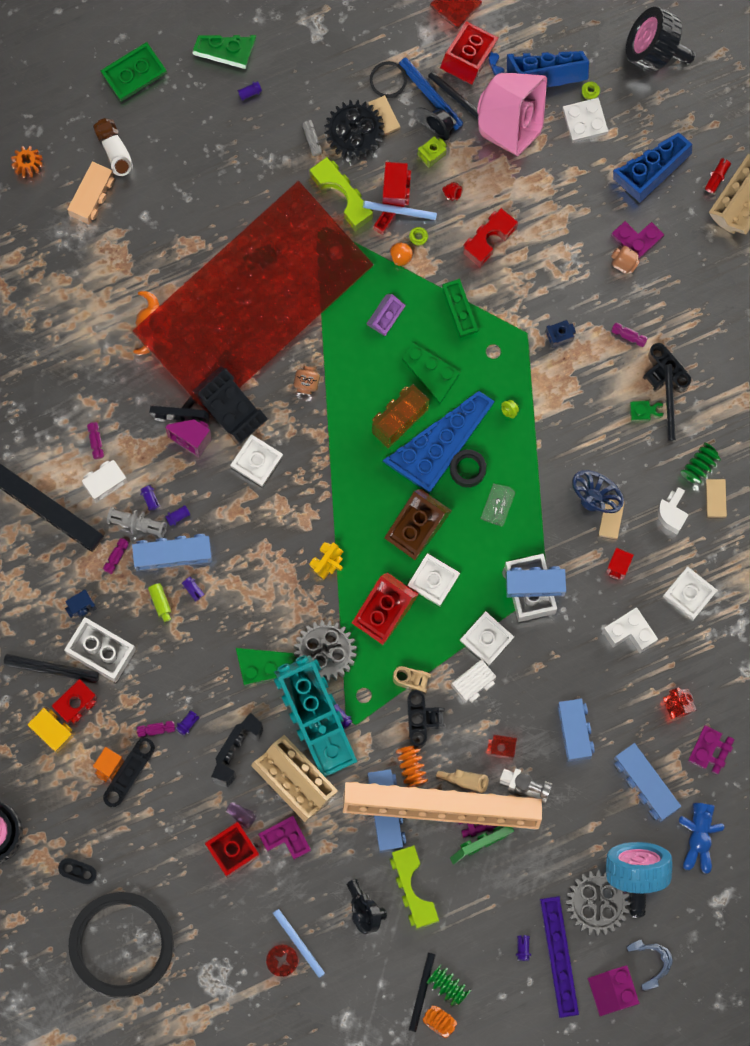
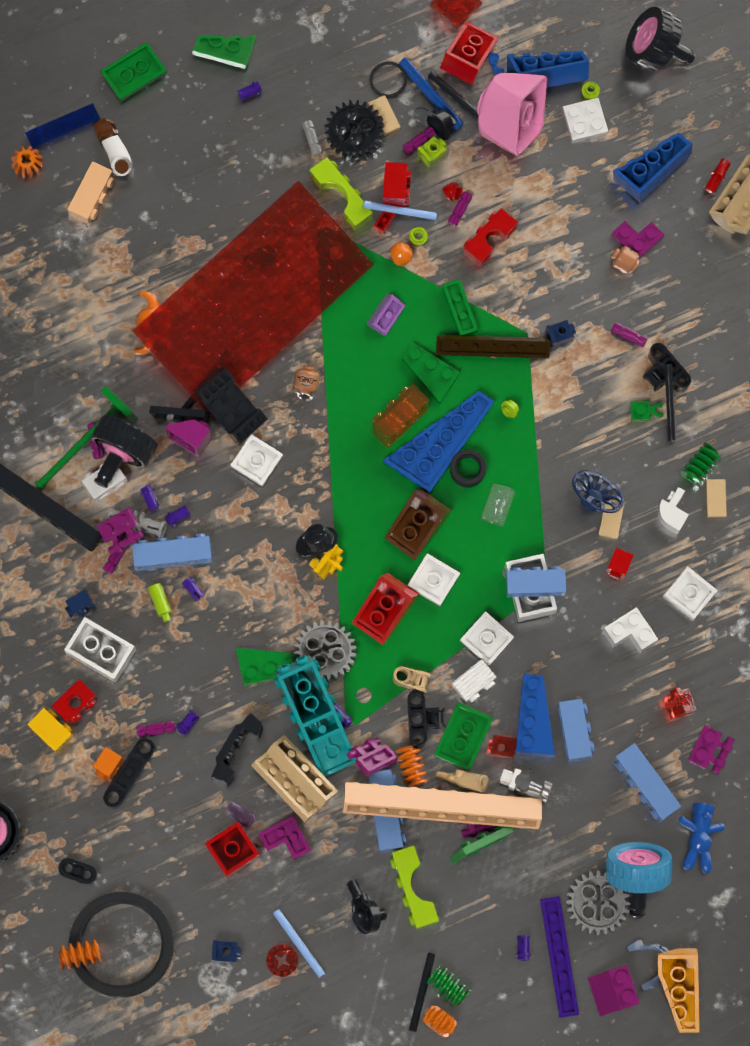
black axle [4,654,99,683] -> none
none -> clear blue plate [25,103,101,150]
none -> green tile [34,386,138,490]
none -> orange piece [59,938,102,971]
none -> black wheel [91,415,157,488]
none -> magenta plate [97,508,143,555]
none -> dark blue brick [212,940,241,963]
none -> black piece [296,524,338,556]
none -> magenta plate [347,738,398,777]
none -> magenta axle [403,126,436,154]
none -> green plate [434,702,493,772]
none -> dark brown plate [436,335,550,358]
none -> magenta axle [448,191,472,226]
none -> blue wedge [515,674,555,759]
none -> light orange wedge [658,948,699,1033]

